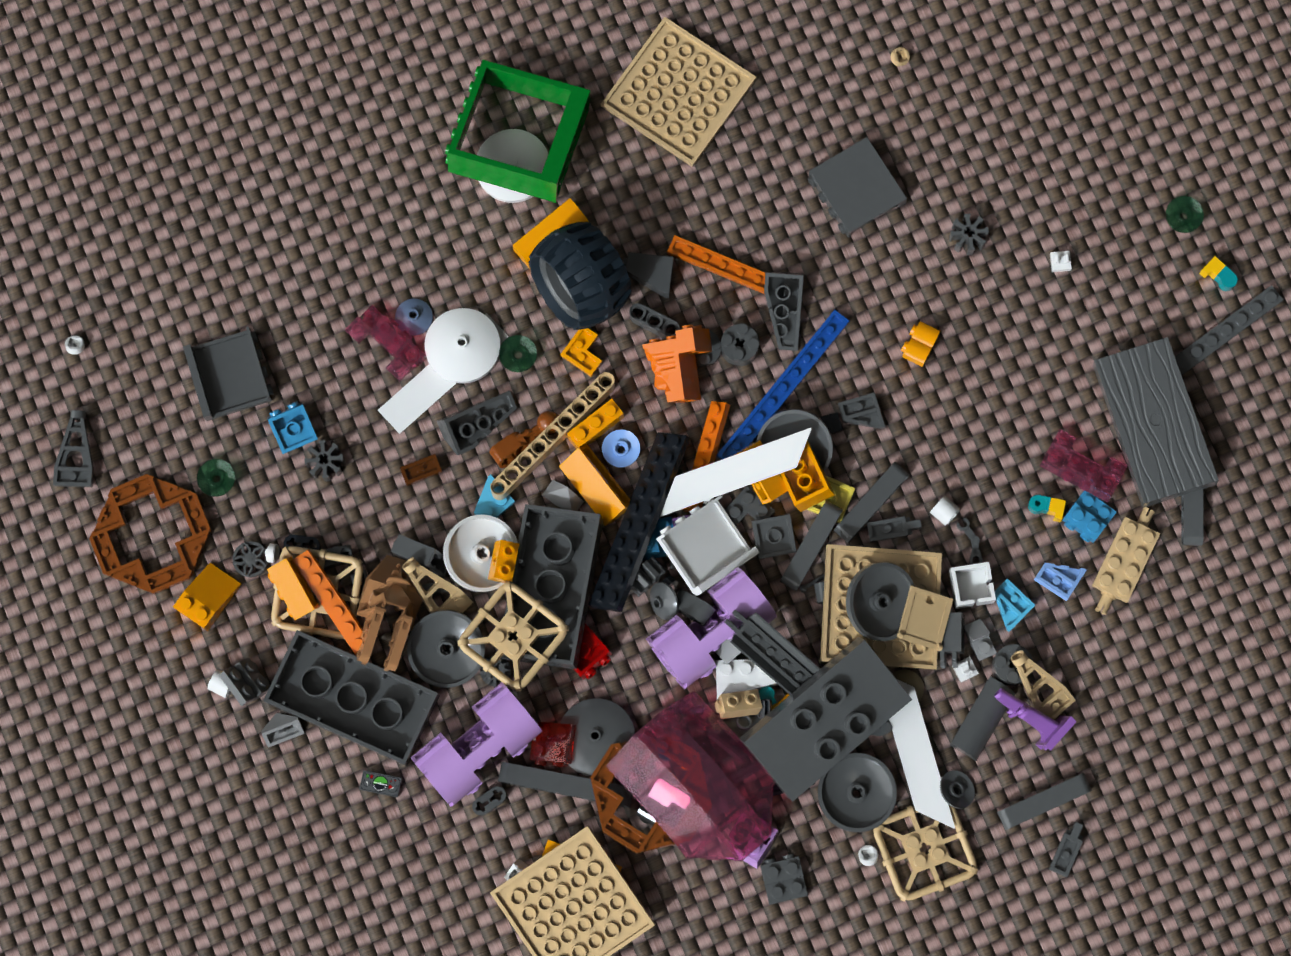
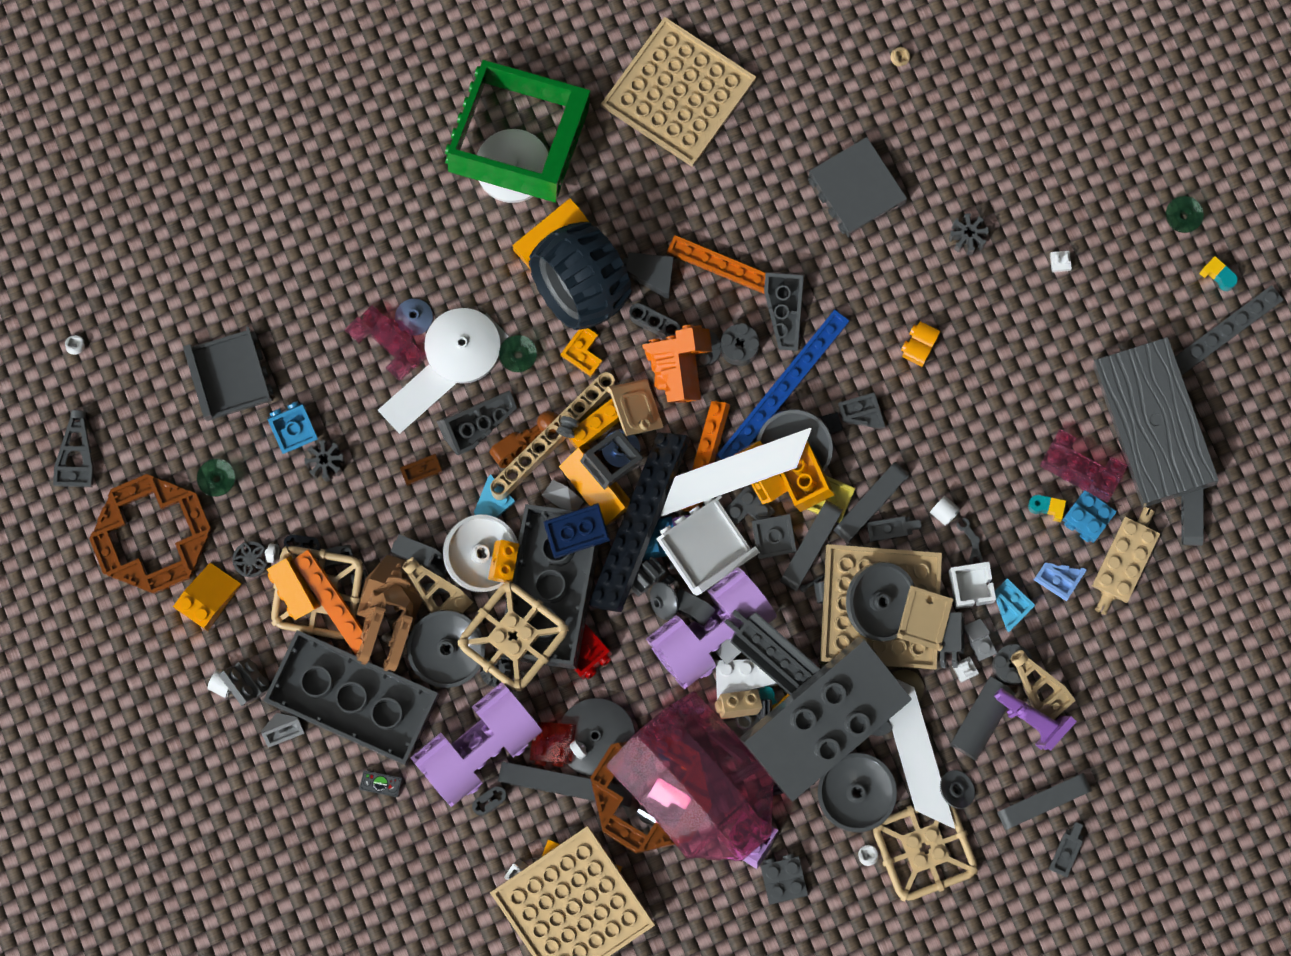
none -> dark blue tile [543,504,610,559]
none -> dark grey wheel [556,416,579,438]
none -> white tile [570,740,587,760]
none -> dark grey window [580,430,643,490]
none -> tan container [607,379,663,437]

